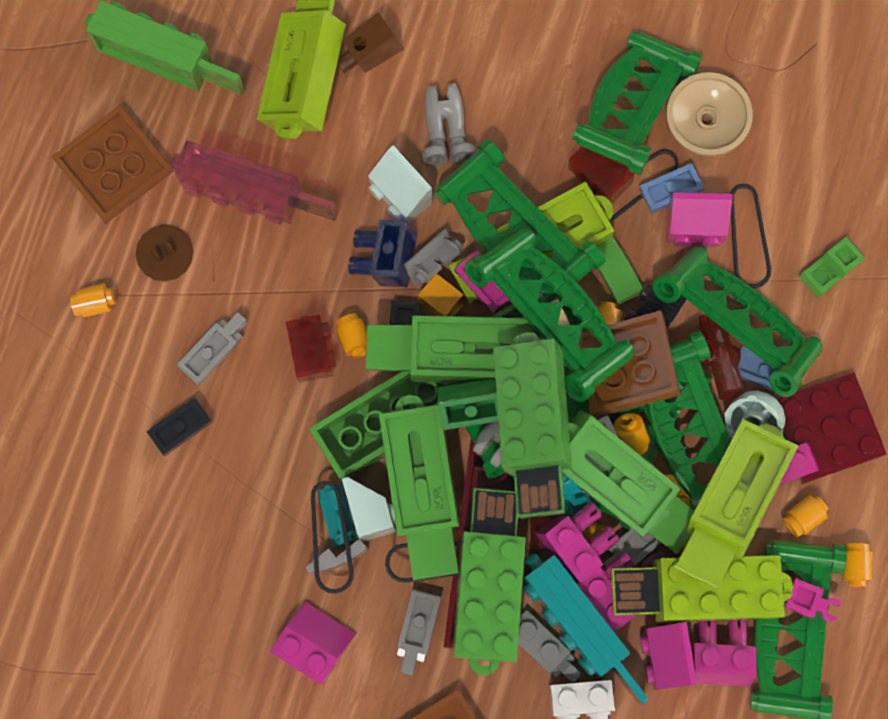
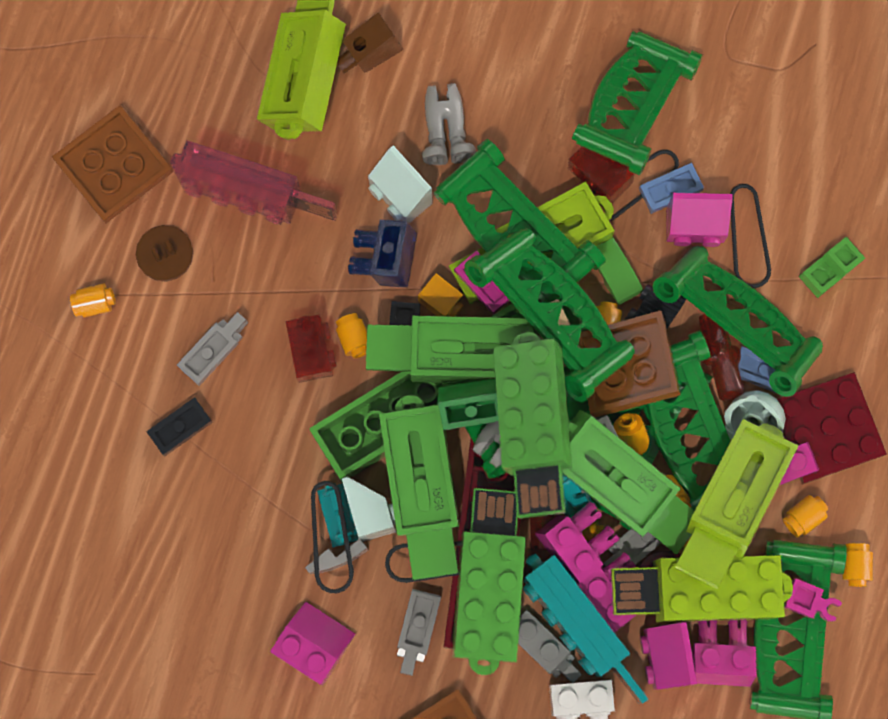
bright green piece [84,0,244,95] -> none
light grey hinge [404,229,463,286] -> none
tan dish [666,72,753,157] -> none

